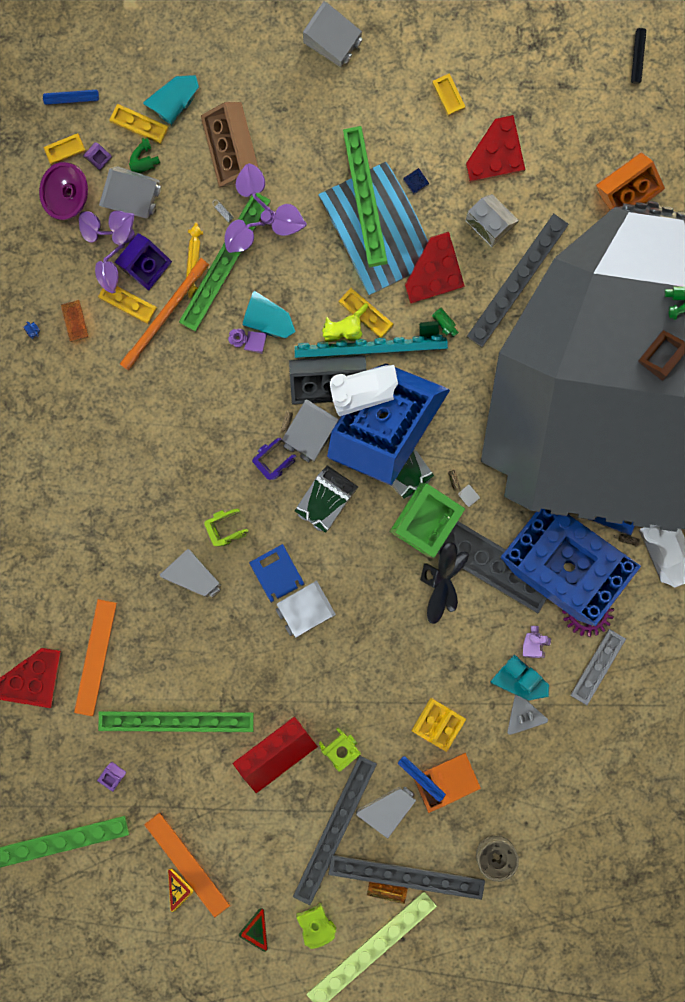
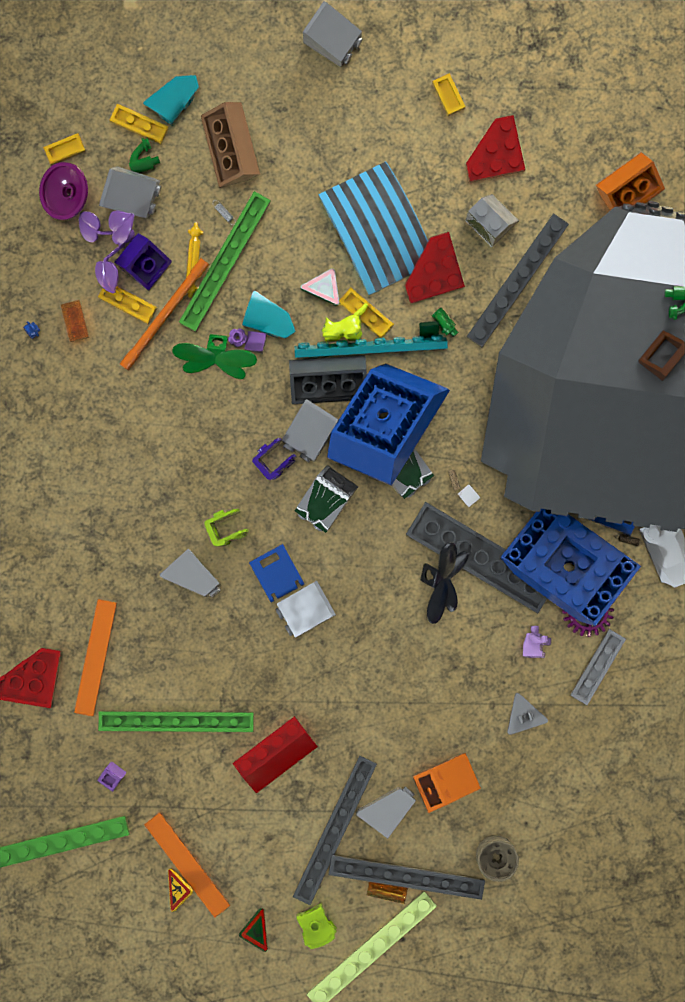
blue axle [43,90,99,105] -> none
medium lavender slope [83,142,112,170] -> none
medium lavender plant [225,163,307,253] -> none
tan piece [280,406,293,437] -> none
lime piece [319,728,361,772] -> none
white slope [330,365,398,417] -> none
bright green plate [343,126,388,268] -> none
bright green piece [389,483,465,558] -> none
blue axle [398,756,446,802] -> none
clear blue tile [403,168,429,195] -> none
yellow slope [411,698,466,752] -> none
teal panel [490,654,549,701] -> none
black axle [631,28,647,84] -> none
none -> green piece [172,334,257,379]
none -> piece [300,269,339,306]

